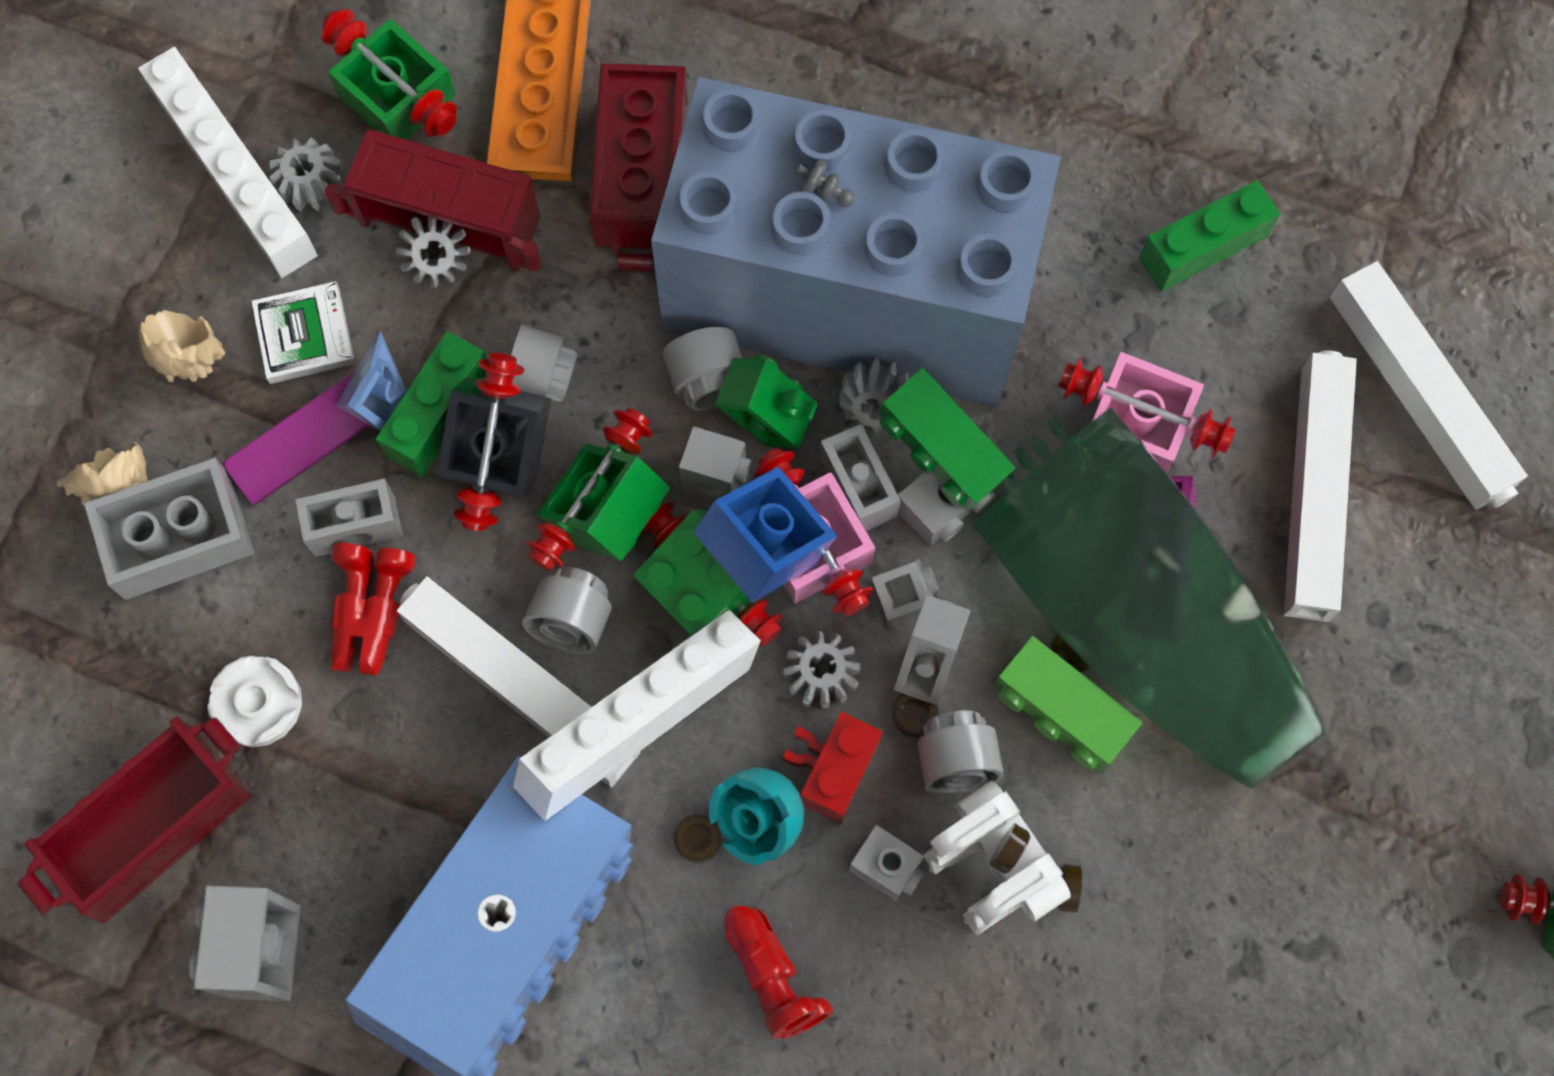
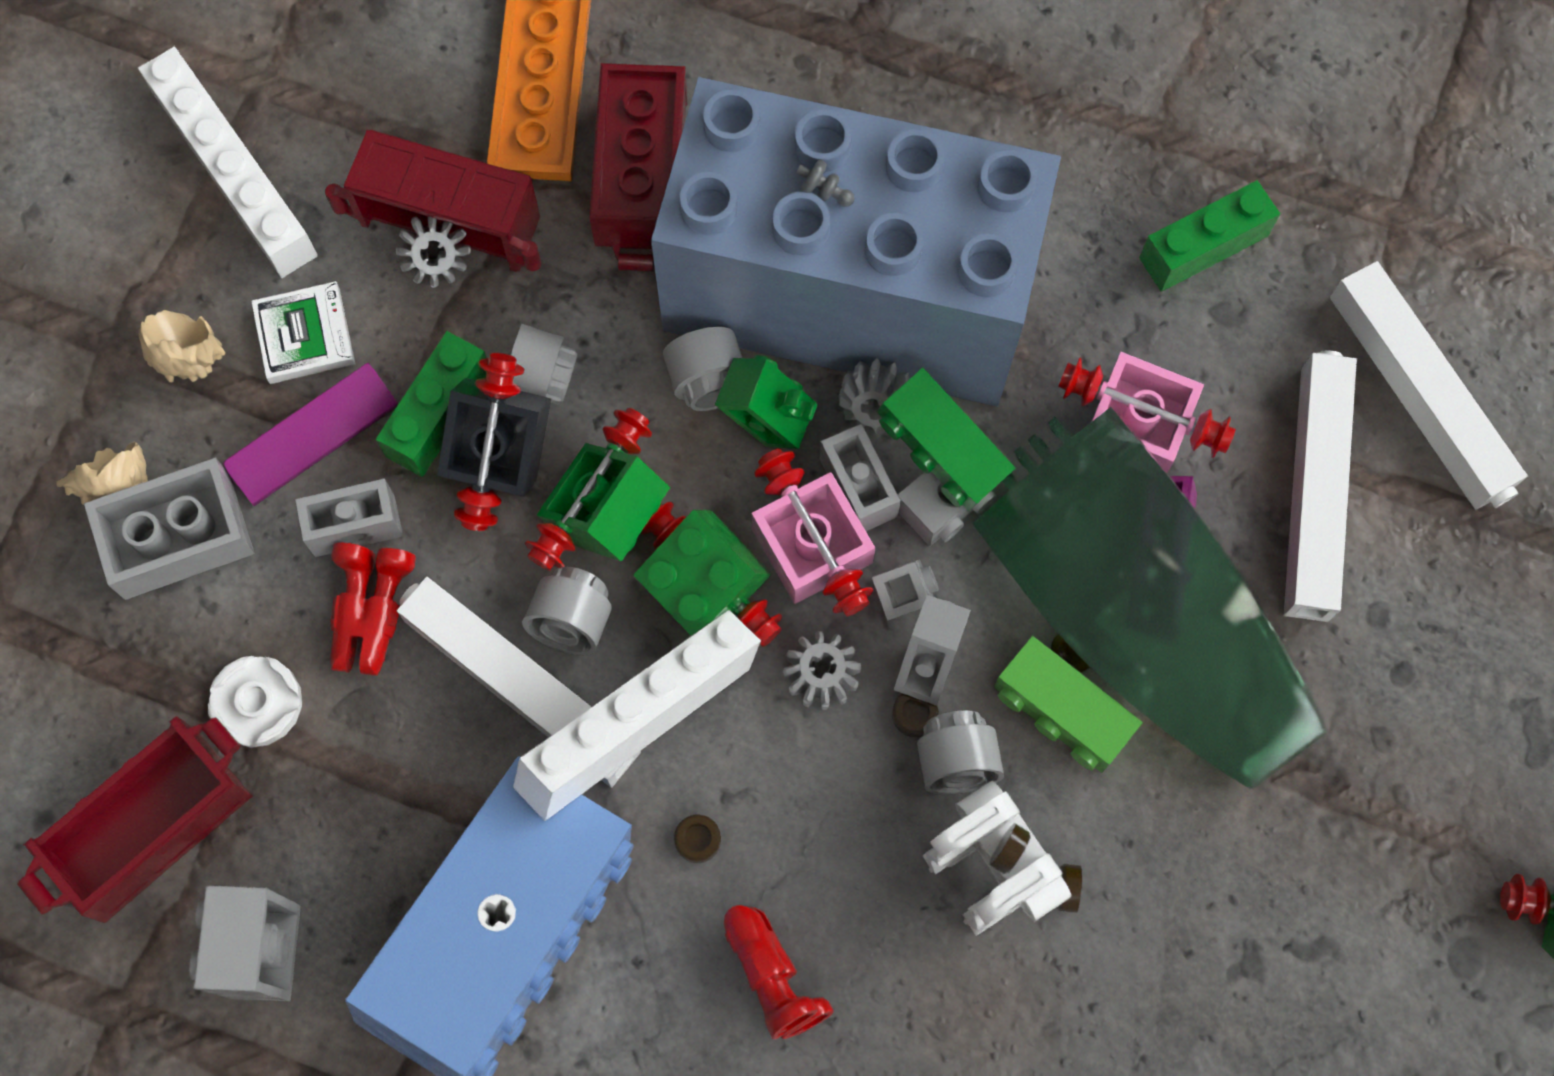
light grey gear [269,137,343,212] -> none
green brick [321,9,457,140] -> none
medium blue slope [336,330,407,432] -> none
light grey brick [679,426,752,505] -> none
blue brick [694,467,837,603] -> none
teal cylinder [709,767,804,866] -> none
red brick [783,711,883,824] -> none
light grey brick [849,825,925,901] -> none

